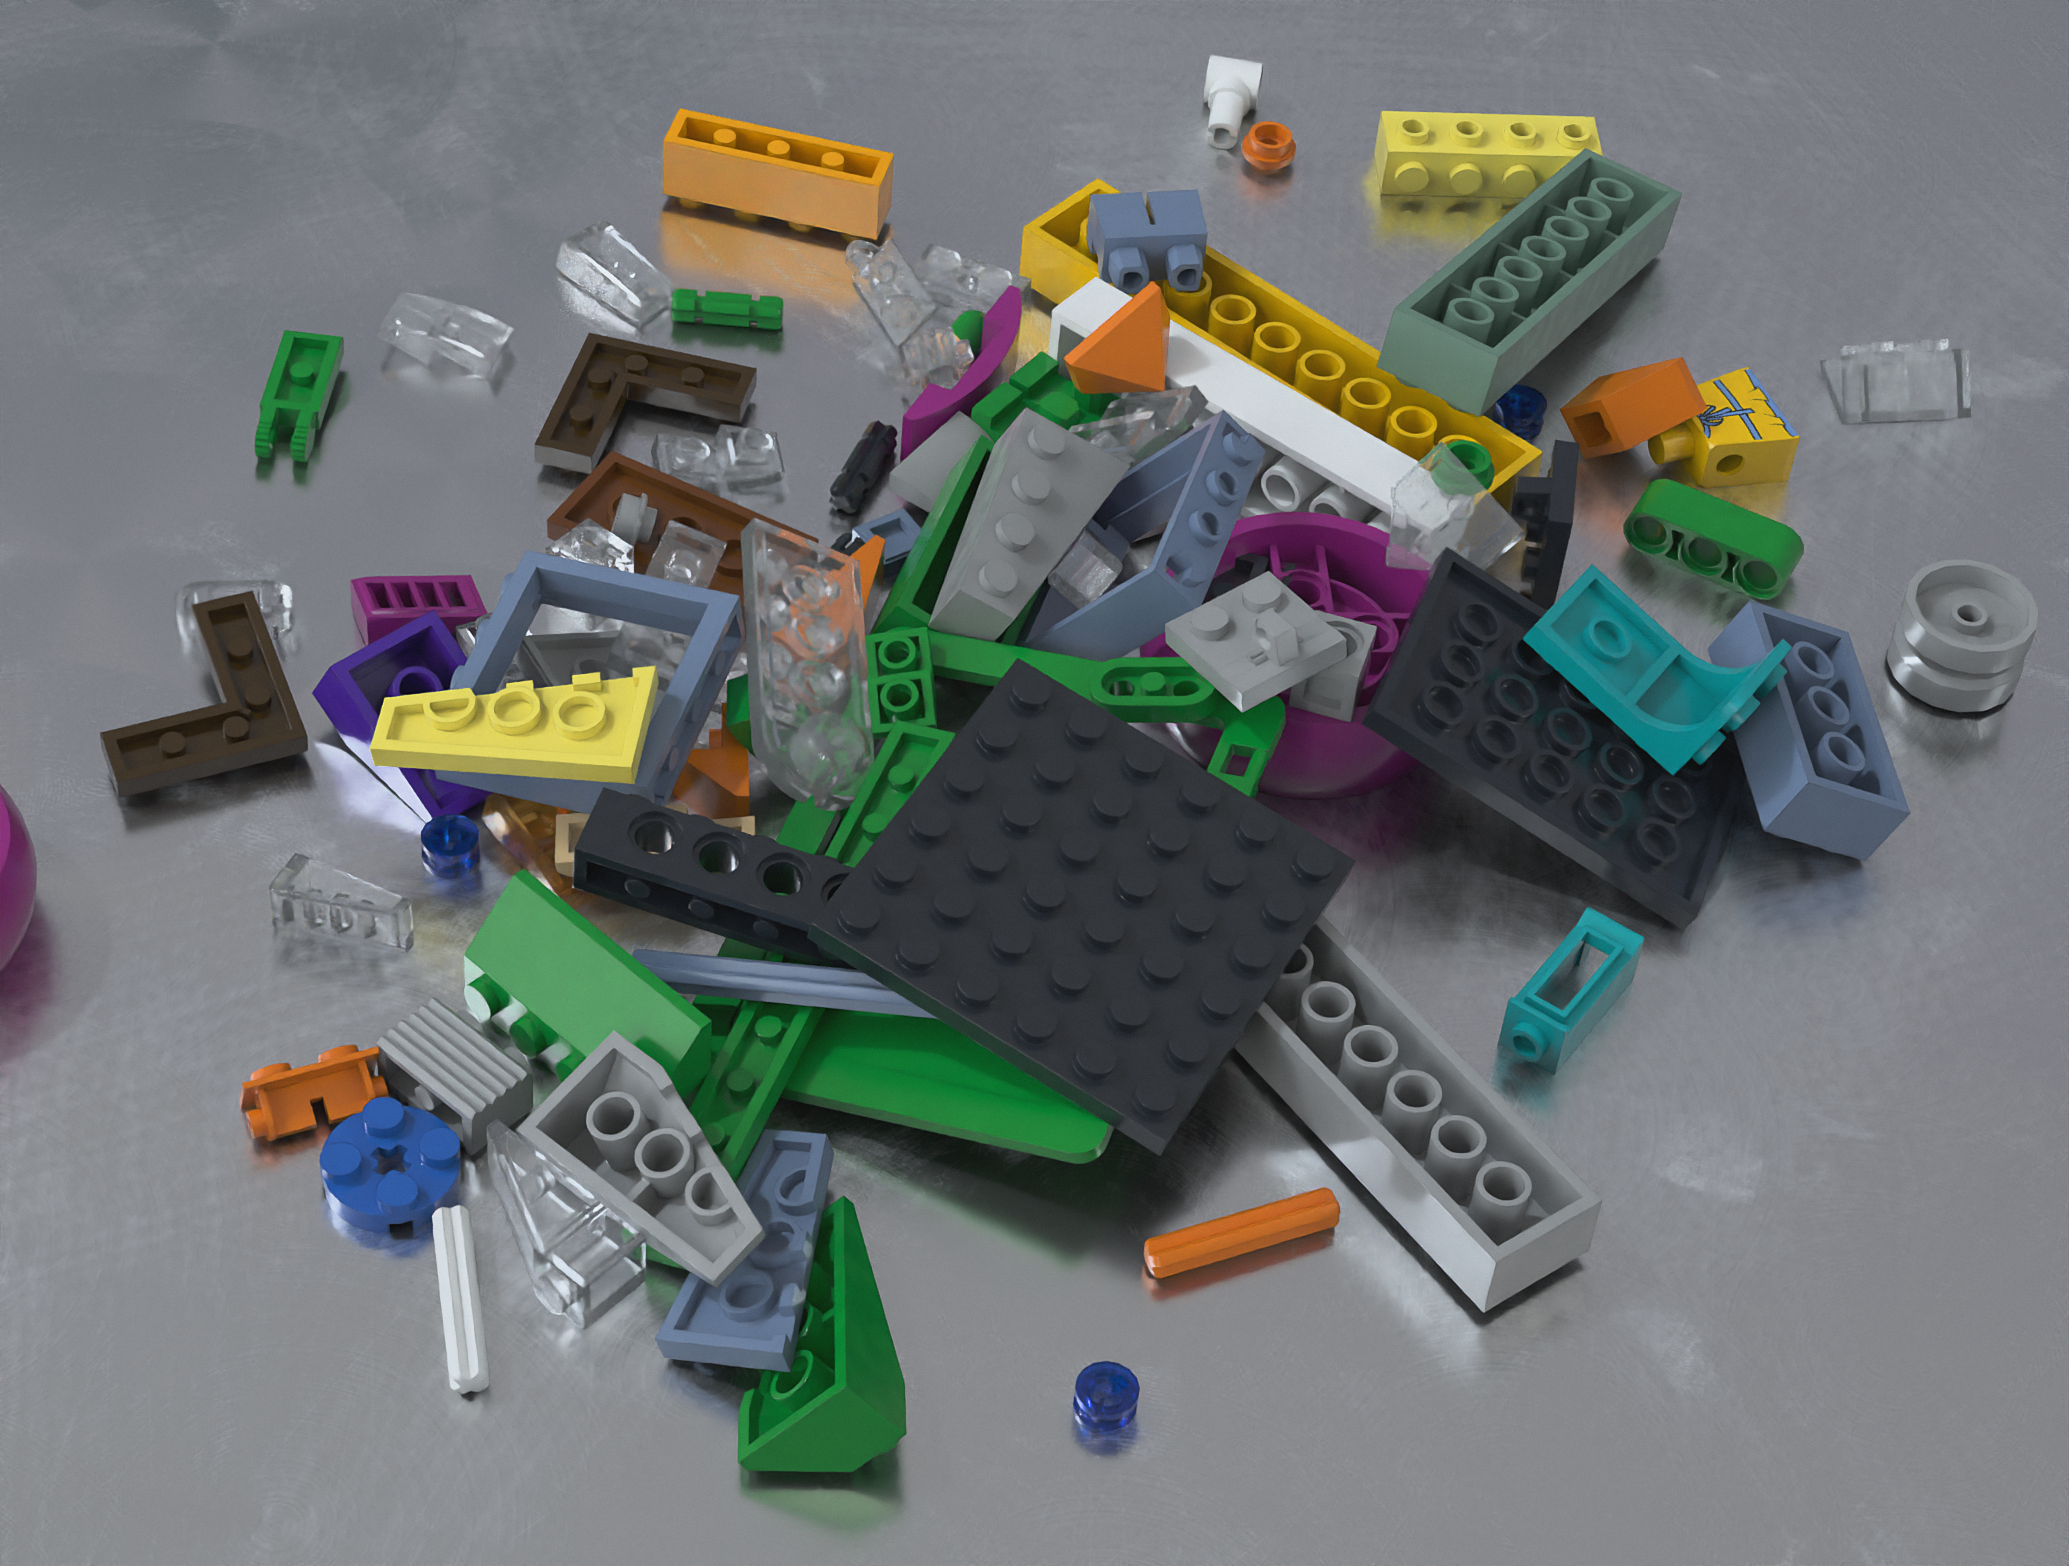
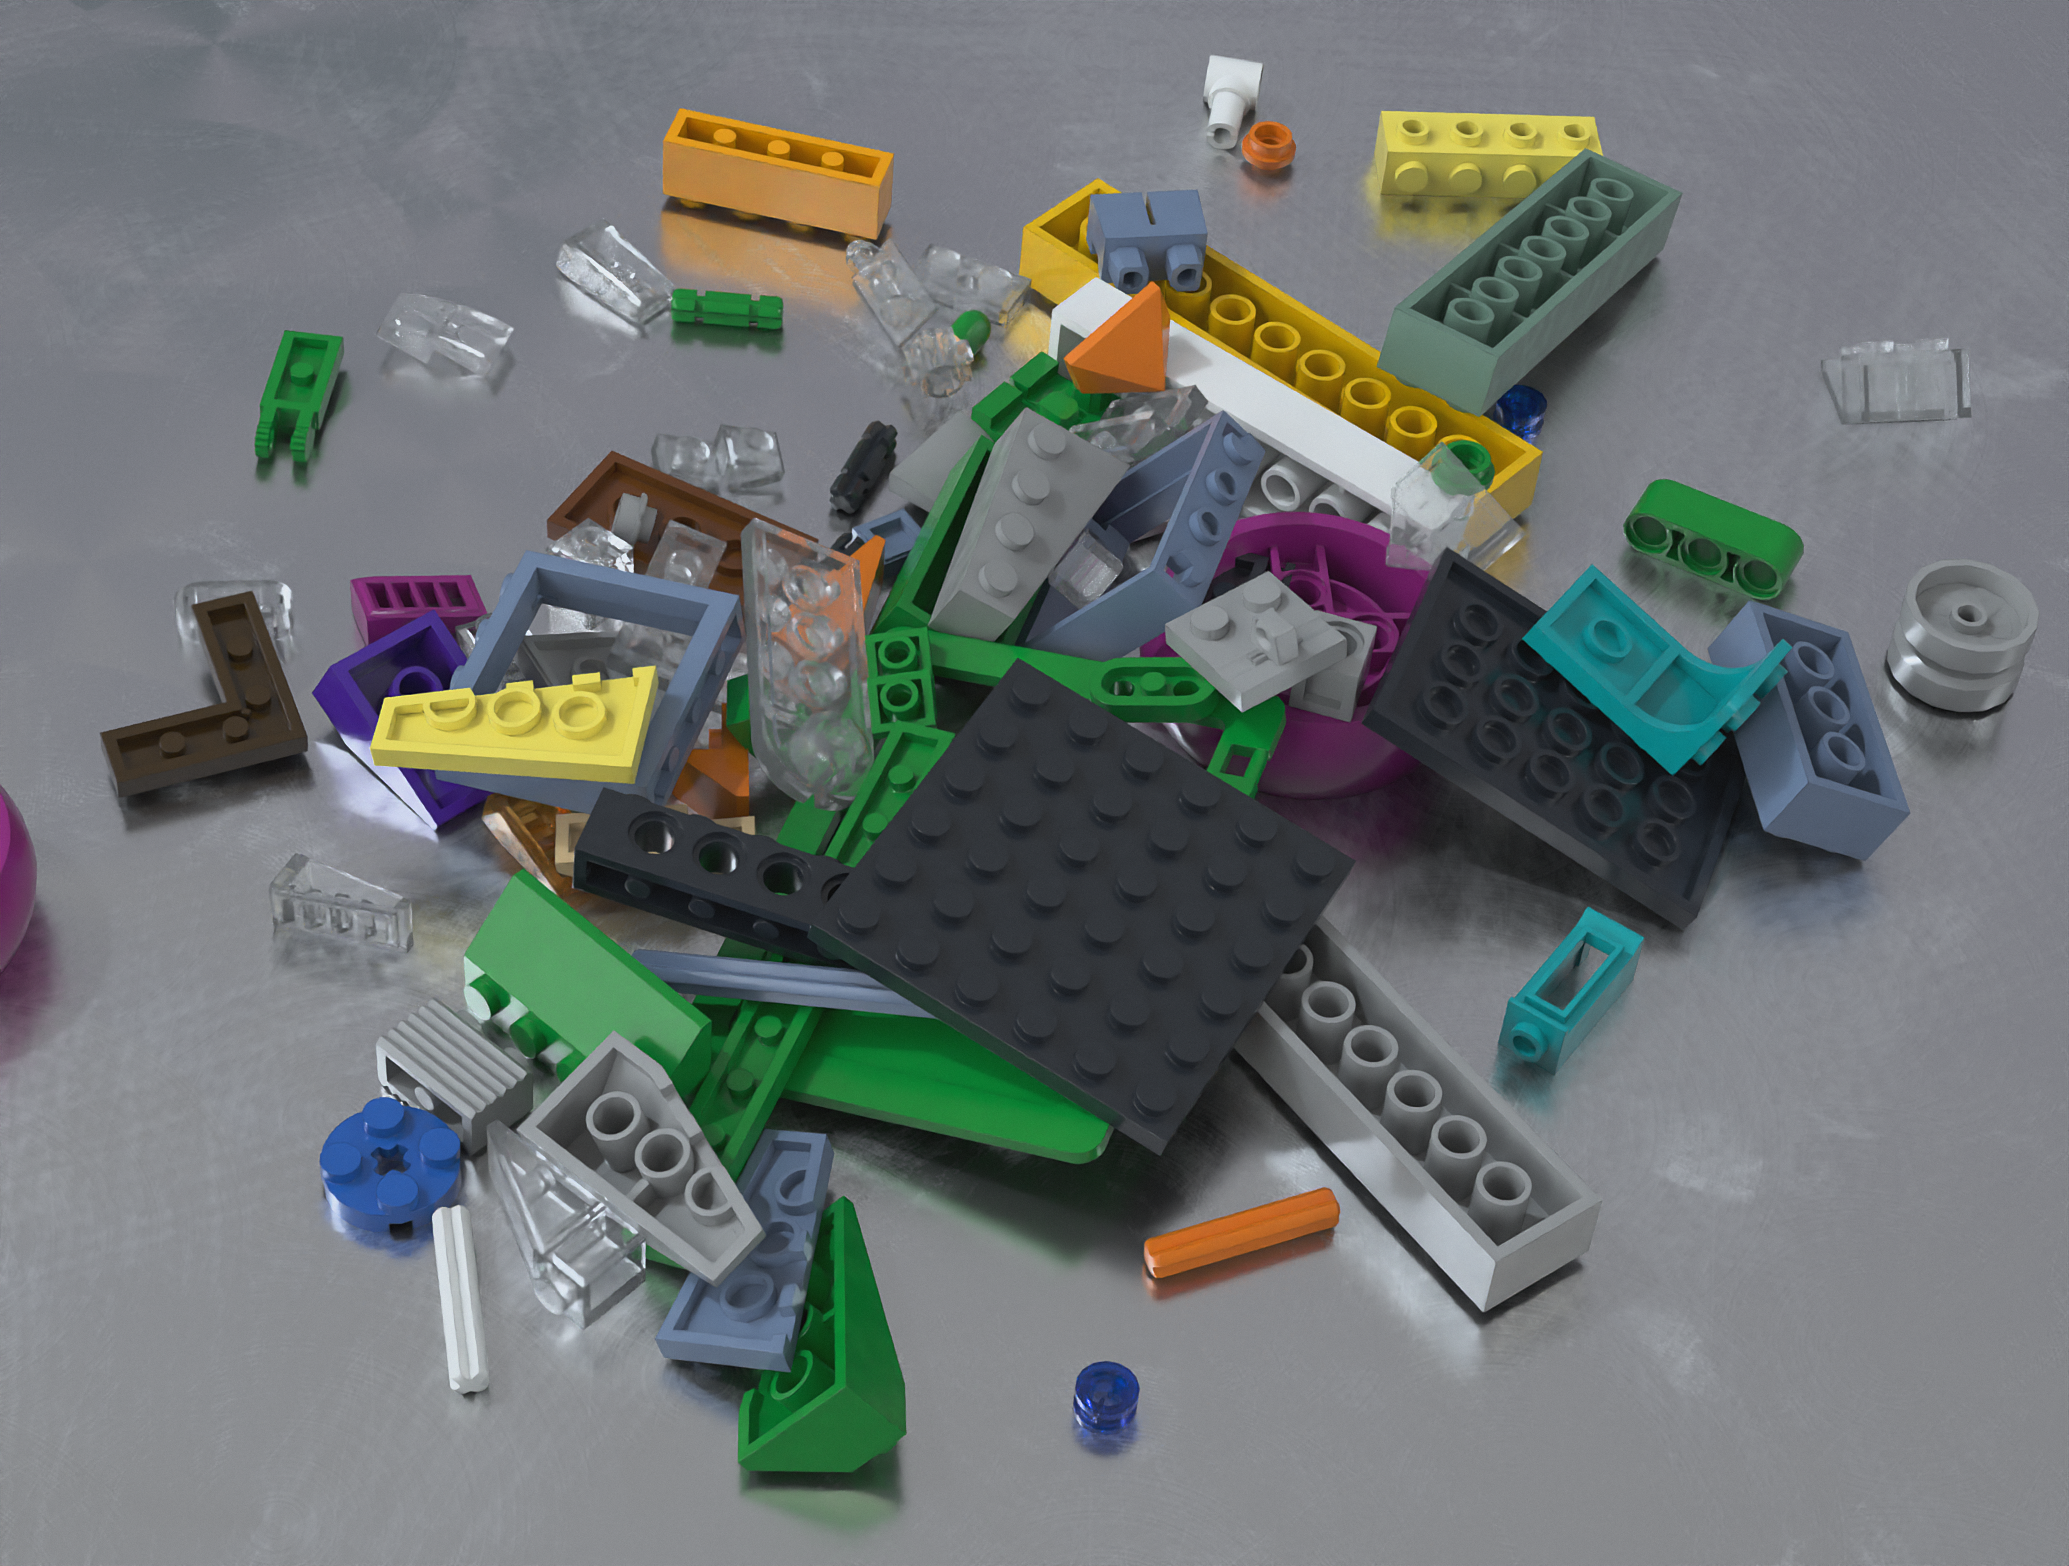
orange hinge [239,1045,389,1141] -> none
clear blue bush [421,814,480,879] -> none
dark brown plate [534,333,757,474] -> none
magenta slope [900,285,1022,461] -> none
black hinge [1511,440,1579,610] -> none
orange slope [1559,357,1707,460] -> none
yellow torso [1648,367,1800,488] -> none

